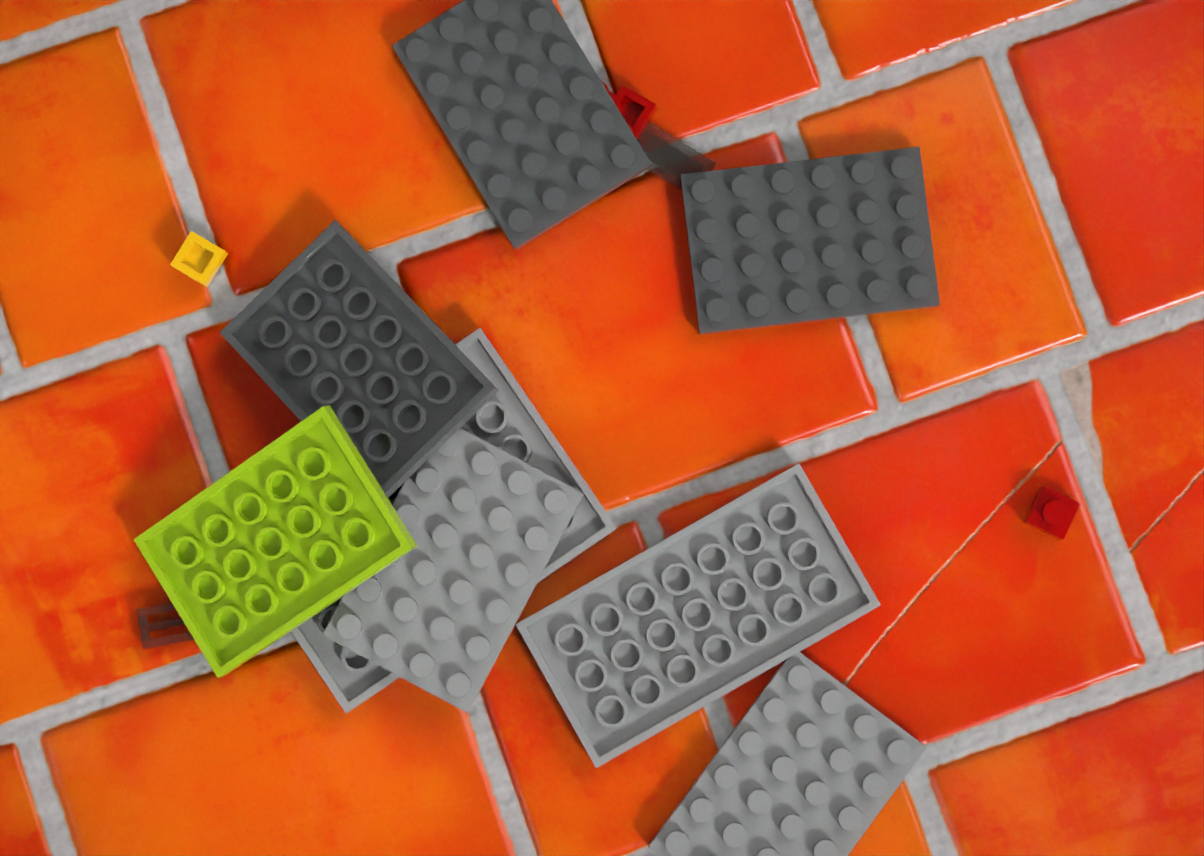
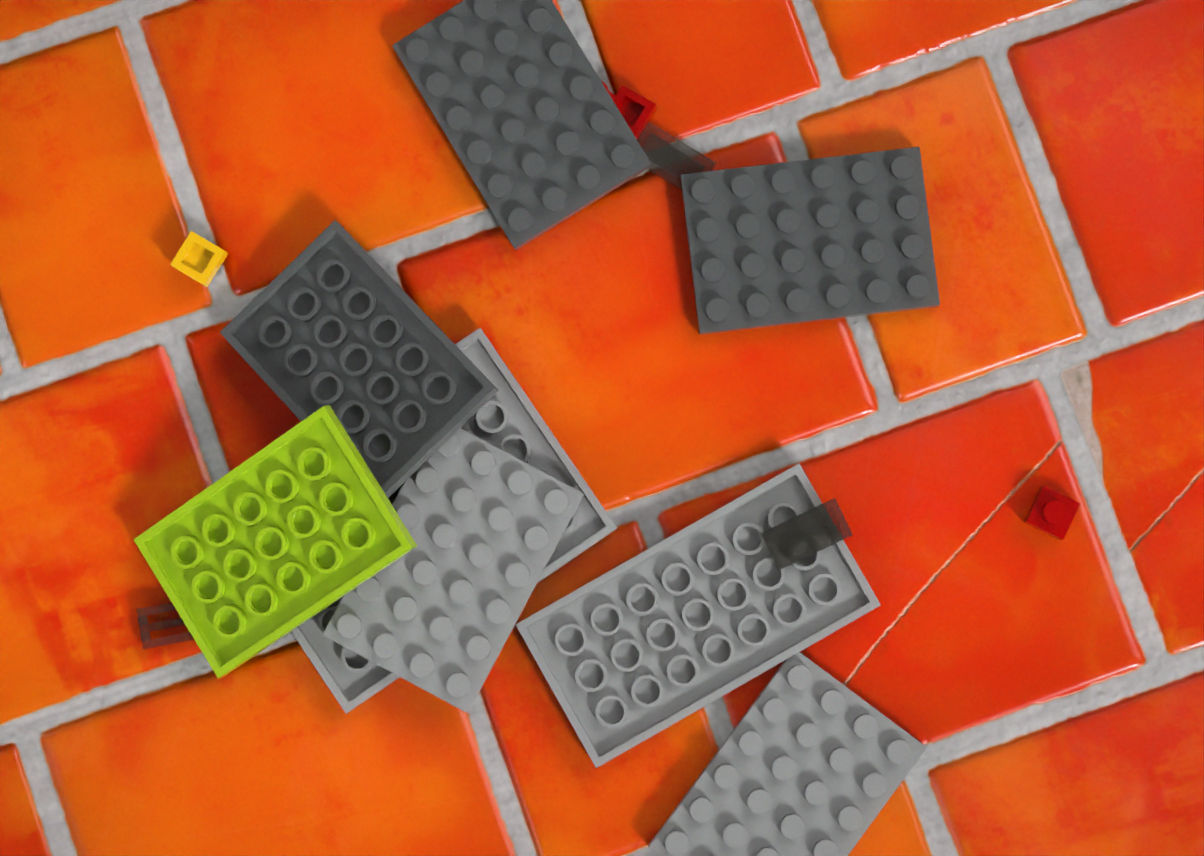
none -> clear smoke tile [760,498,853,570]

